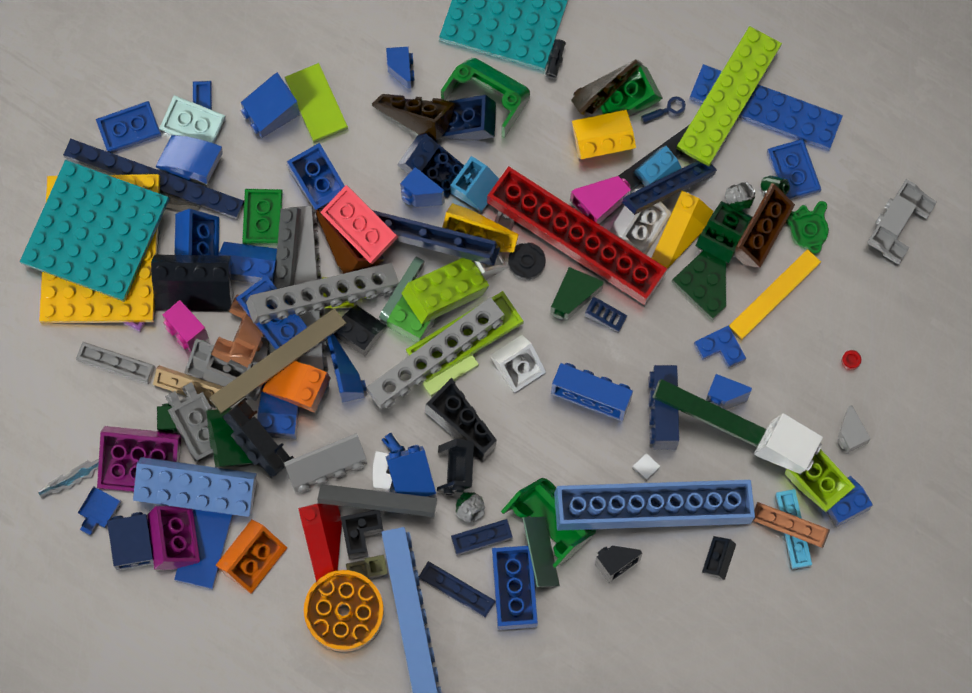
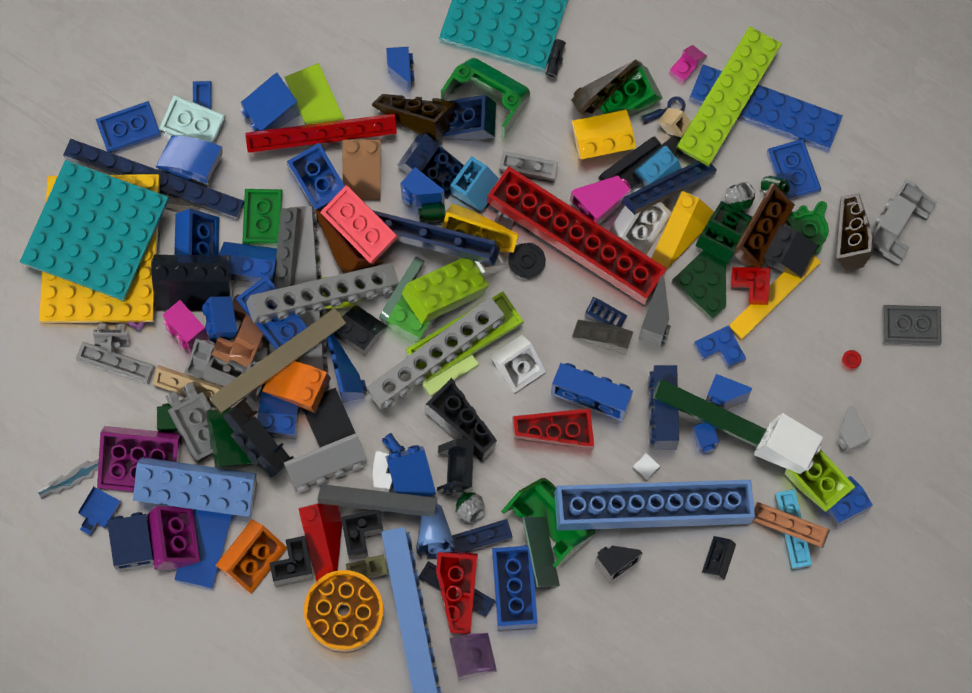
dark green slope [550,267,604,320] -> none
none -> light grey hips [93,323,130,353]
none -> blue slope [202,297,237,343]
none -> red plate [245,114,397,153]
none -> black brick [270,536,313,586]
none -> black tile [302,388,355,448]
none -> medium nougat slope [342,140,381,201]
none -> medium blue cone [416,504,455,559]
none -> dark green brick [418,202,446,223]
none -> red wedge [436,552,478,635]
none -> clear purple slope [449,633,497,681]
none -> light grey plate [499,151,558,181]
none -> red wedge [512,408,594,449]
none -> clear smoke slope [572,319,633,355]
none -> black beam [598,136,661,181]
none -> dark grey slope [639,276,671,346]
none -> tan brick [658,108,691,137]
none -> dark pink slope [669,45,707,83]
none -> blue brick [692,423,719,453]
none -> red plate [731,267,771,305]
none -> black slope [764,224,818,279]
none -> dark brown wedge [836,193,874,271]
none -> dark grey tile [883,305,942,345]

